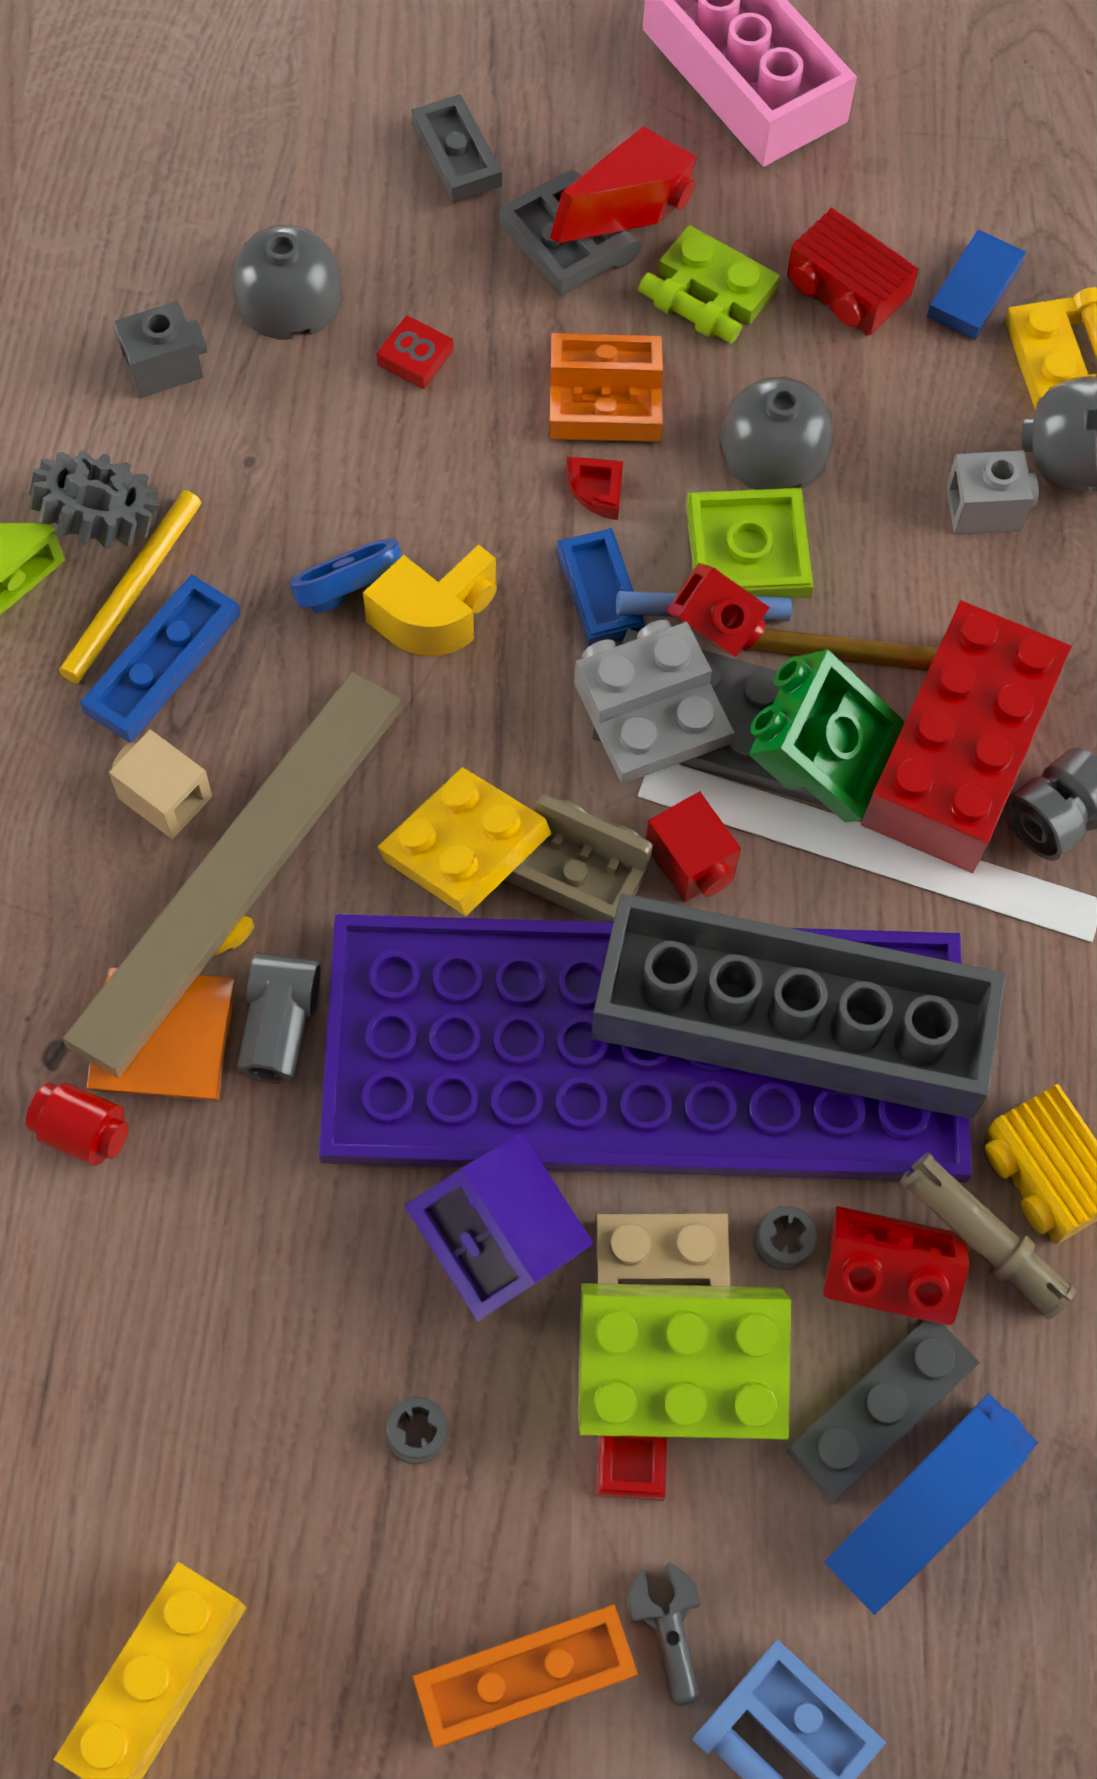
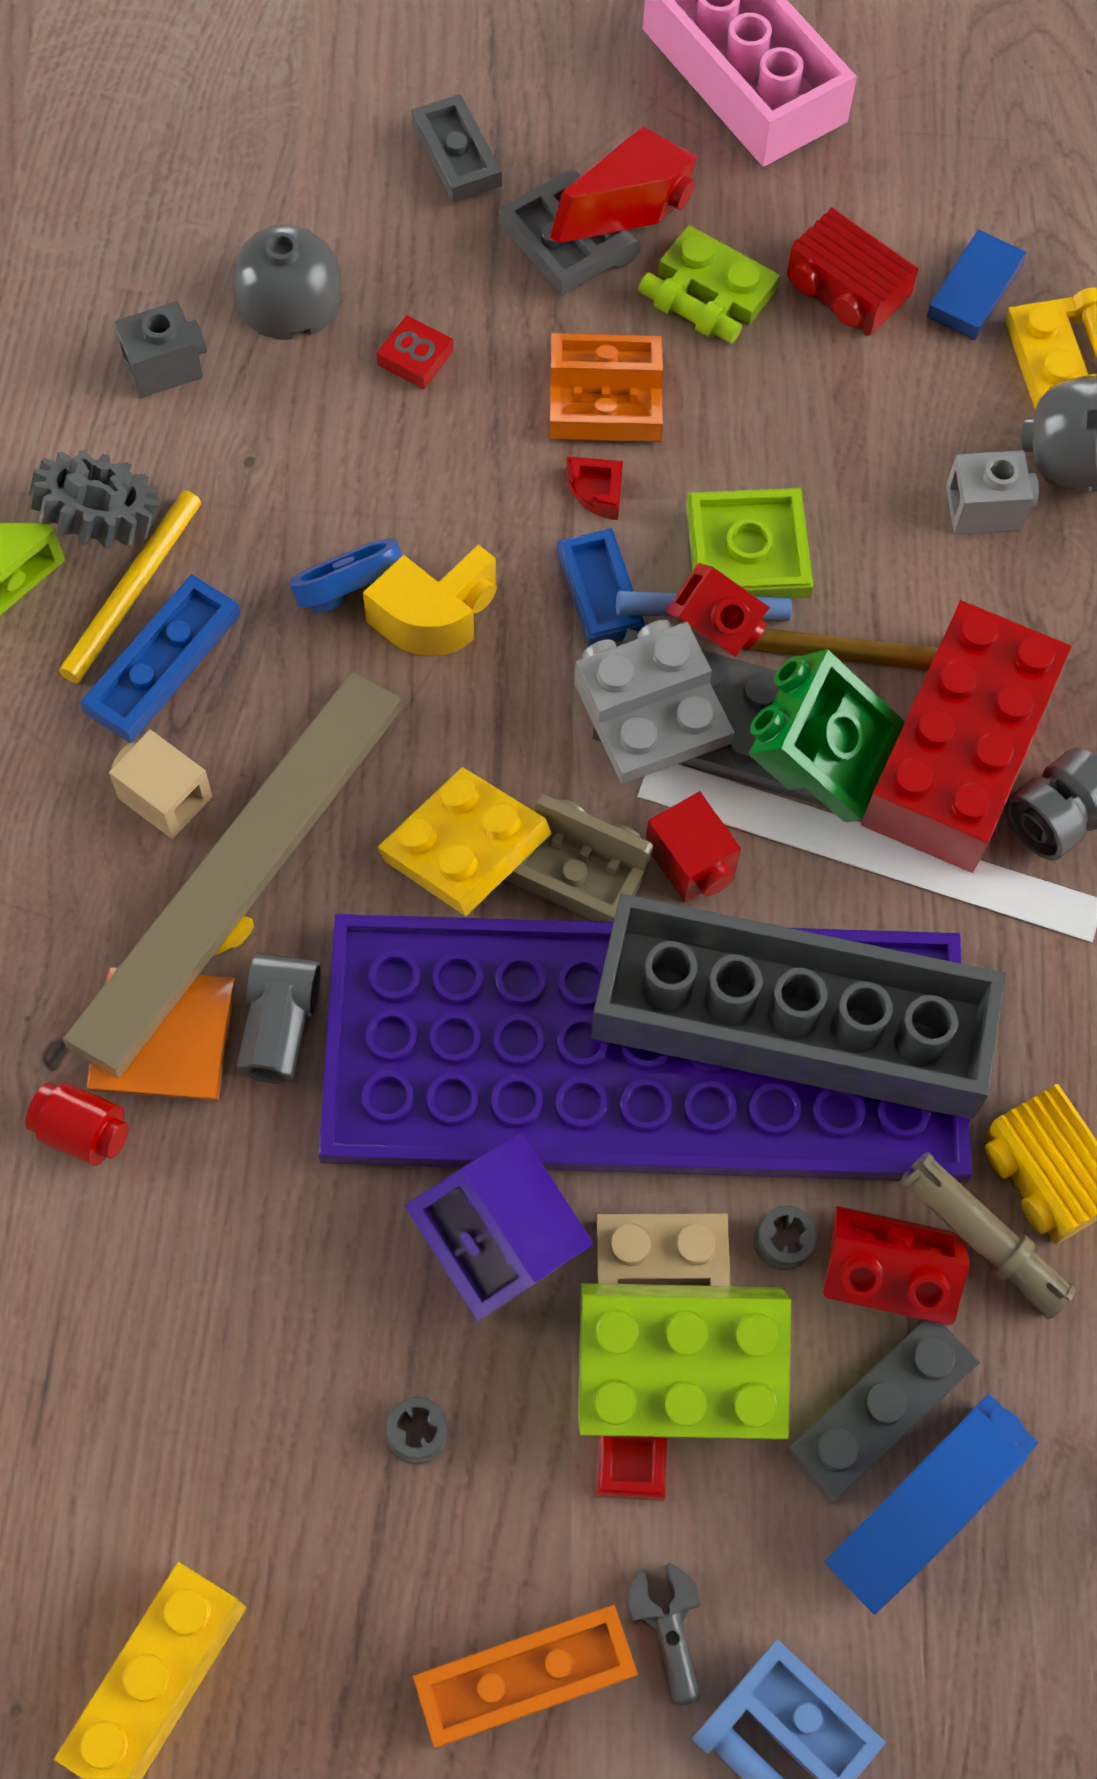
dark grey cylinder [720,377,834,490] -> none

